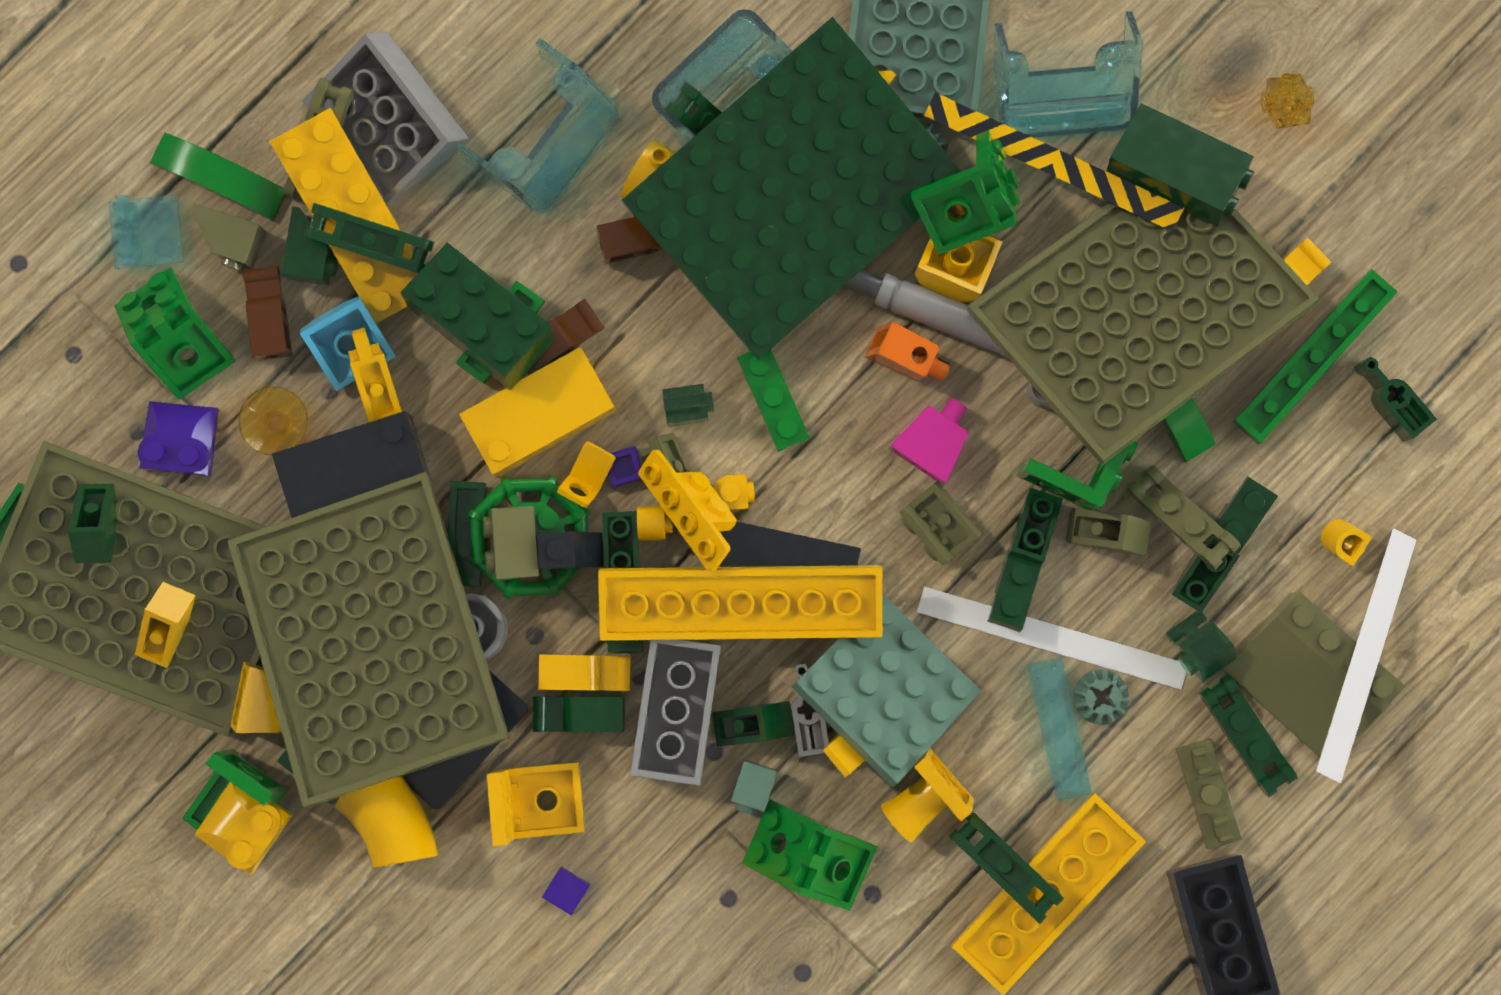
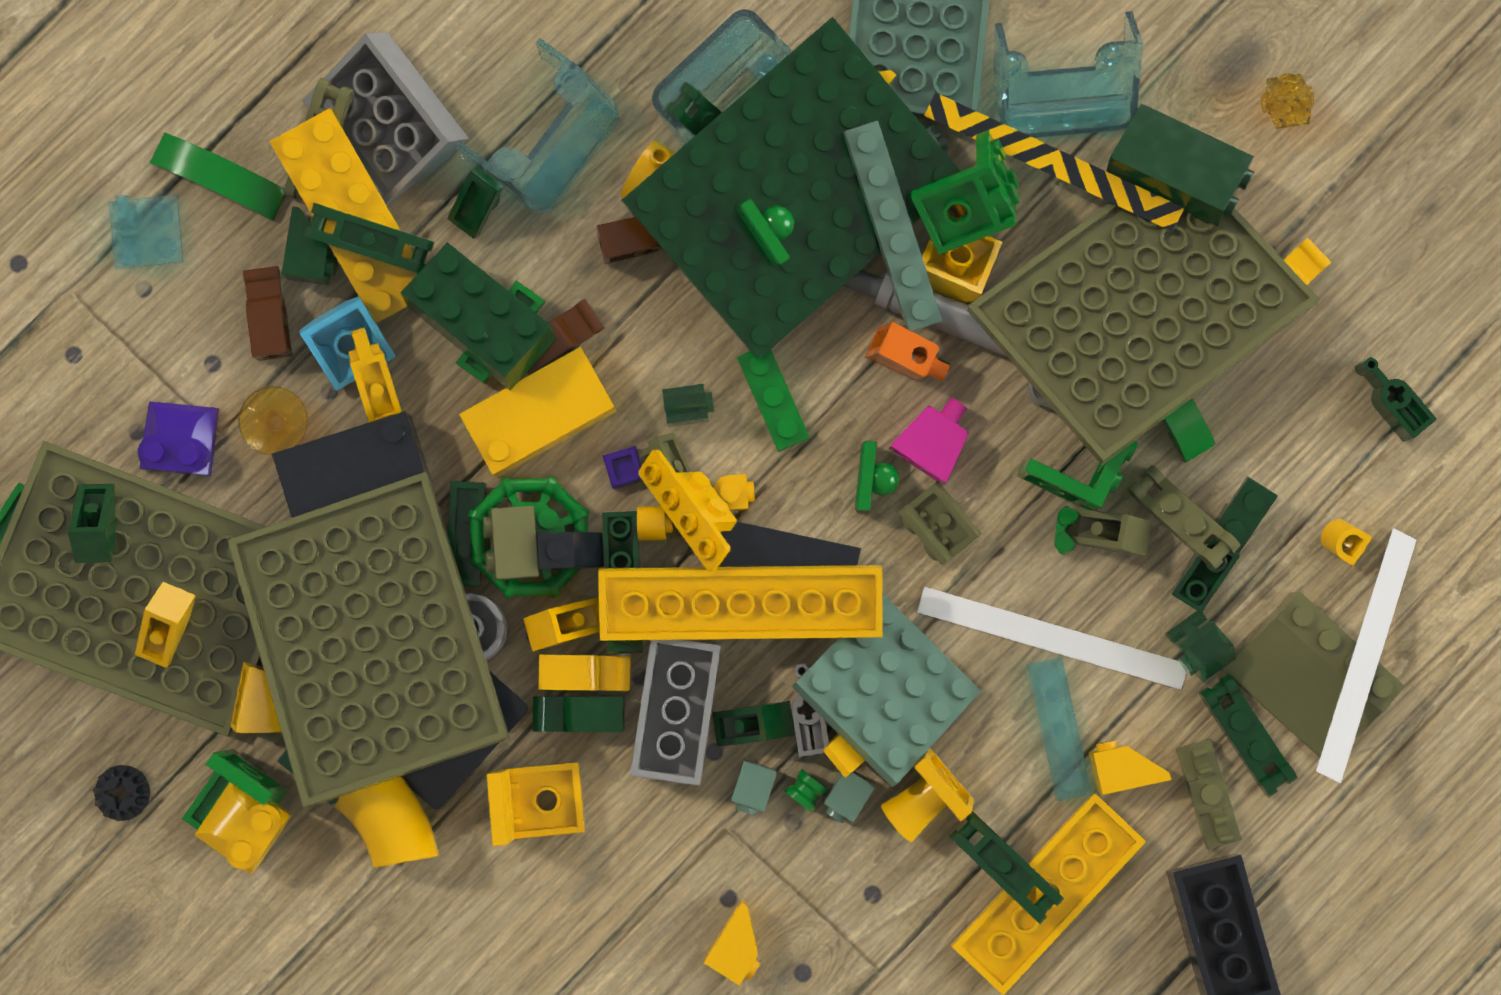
green bracket [114,267,236,400] -> none
olive slope [191,203,266,271] -> none
dark purple tile [542,866,591,916] -> none
yellow bracket [557,441,616,508] -> none
green bracket [742,799,878,911] -> none
dark green slope [987,488,1063,632] -> none
sand green gear [1073,669,1130,725] -> none
green plate [1232,269,1397,444] -> none
none -> black gear [92,765,150,821]
none -> dark green tile [447,166,504,239]
none -> yellow slope [523,597,600,652]
none -> yellow slope [704,899,760,986]
none -> green tile [736,198,794,266]
none -> green wheel [785,769,828,812]
none -> sand green brick [823,772,876,823]
none -> sand green plate [843,120,942,331]
none -> green tile [855,441,900,513]
none -> green piece [1054,506,1079,555]
none -> yellow slope [1088,740,1171,795]

